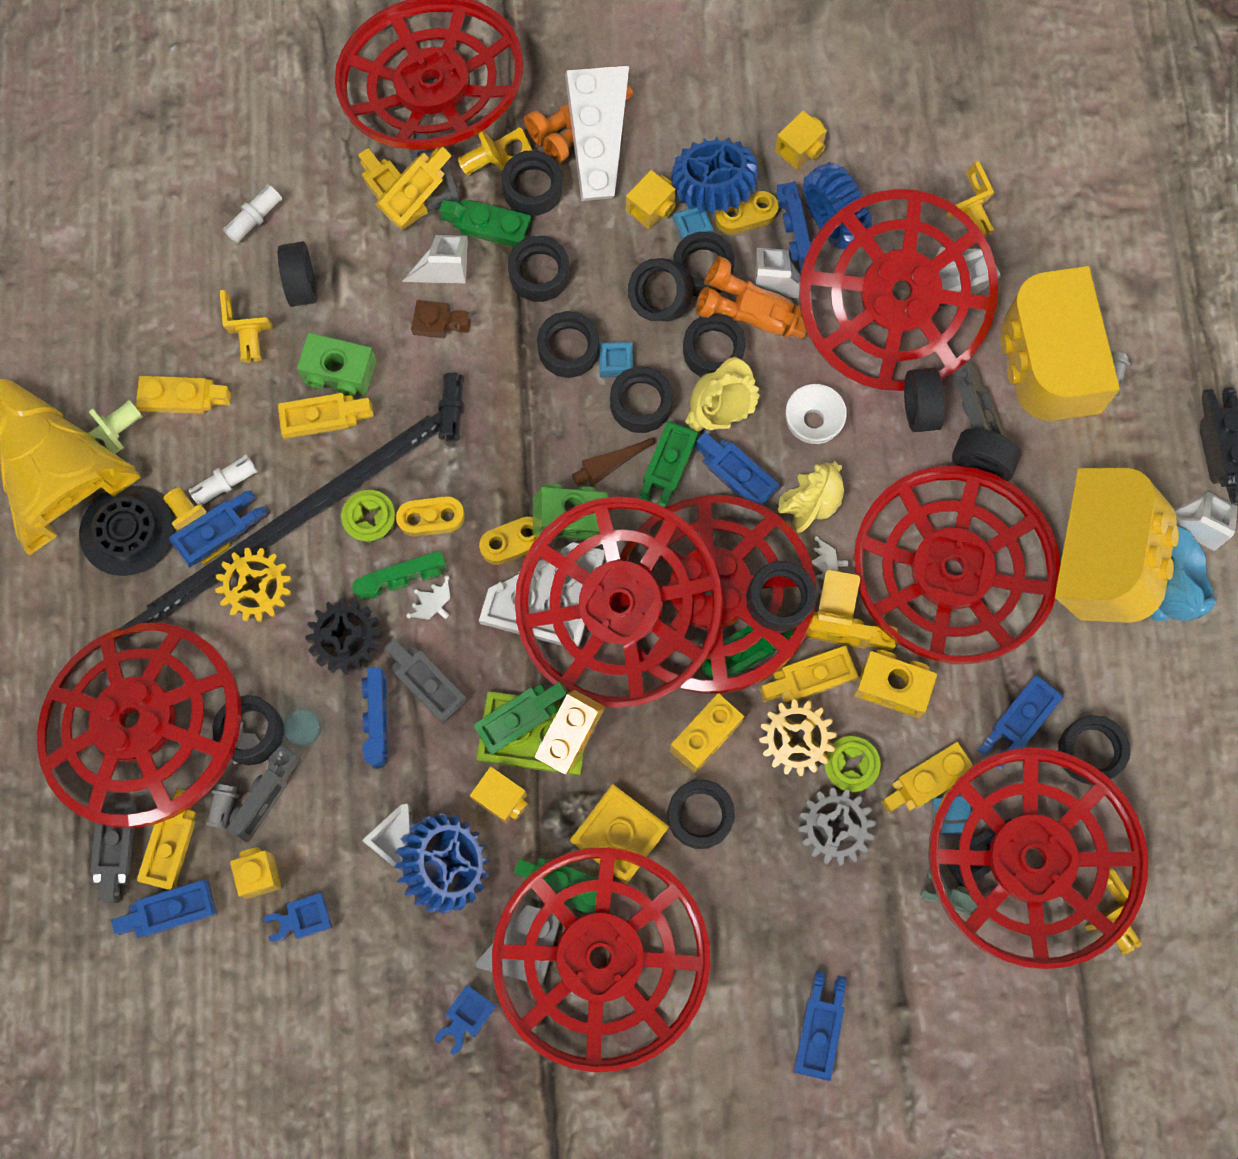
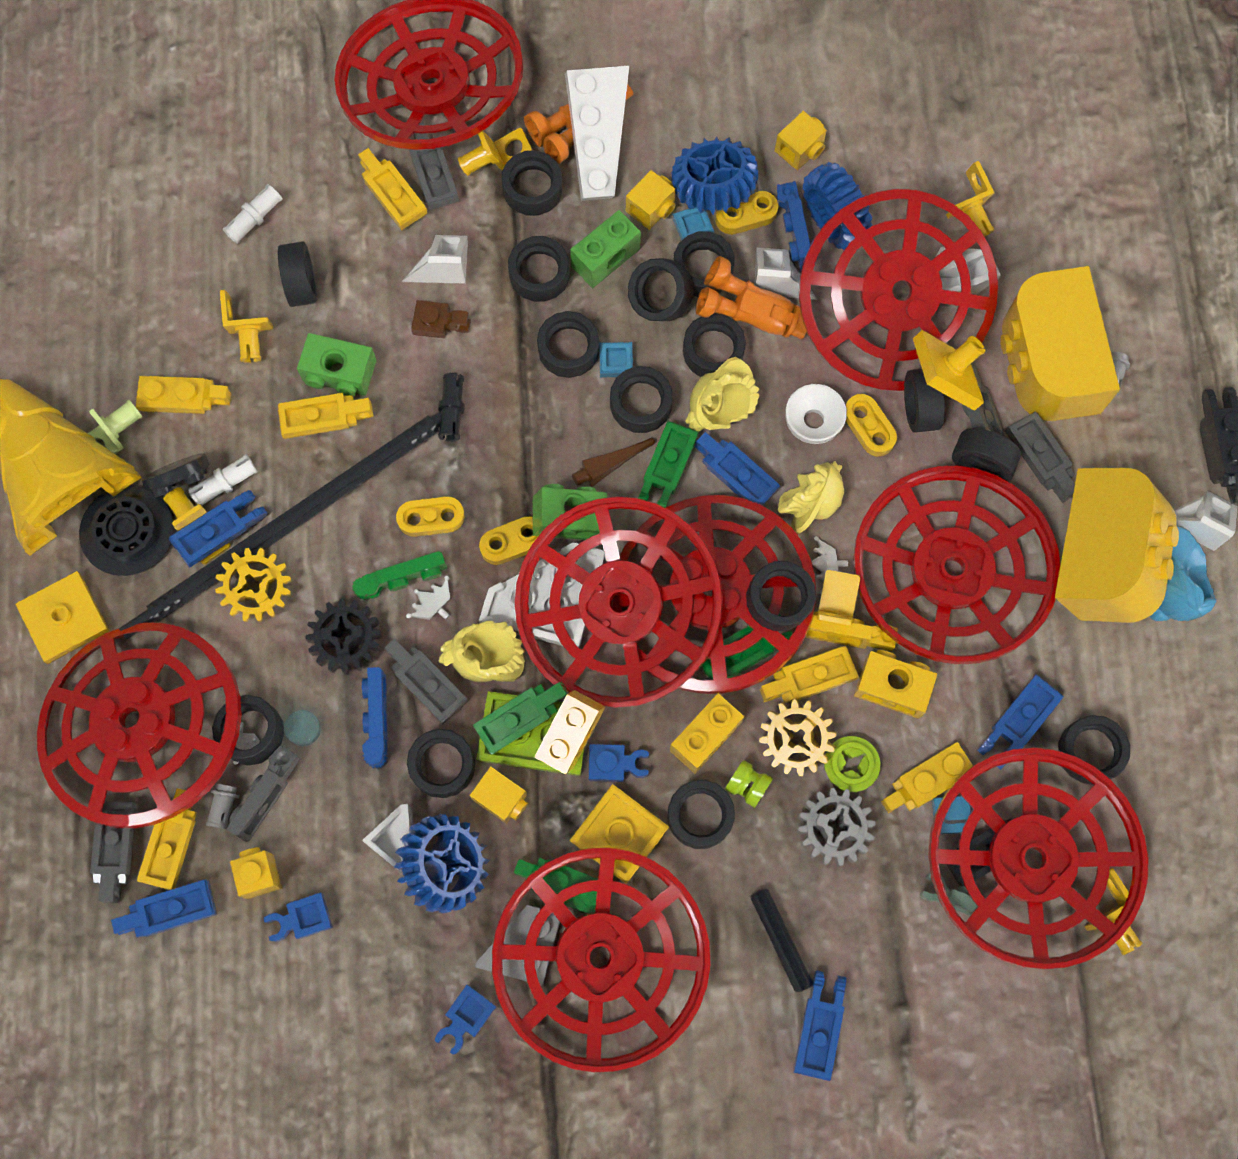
lime gear [341,490,396,544] -> none
yellow hinge [375,146,451,228] -> none
green hinge [439,200,531,247] -> none
none -> yellow plate [15,571,110,664]
none -> black tile [141,453,209,498]
none -> black tyre [407,729,476,798]
none -> light yellow hair [439,621,525,682]
none -> bright green brick [570,210,641,289]
none -> blue plate [589,744,649,782]
none -> lime wheel [725,760,773,809]
none -> black axle [751,888,813,992]
none -> yellow plate [845,394,897,457]
none -> yellow tile [913,330,986,411]
none -> dark grey hinge [1005,412,1075,503]

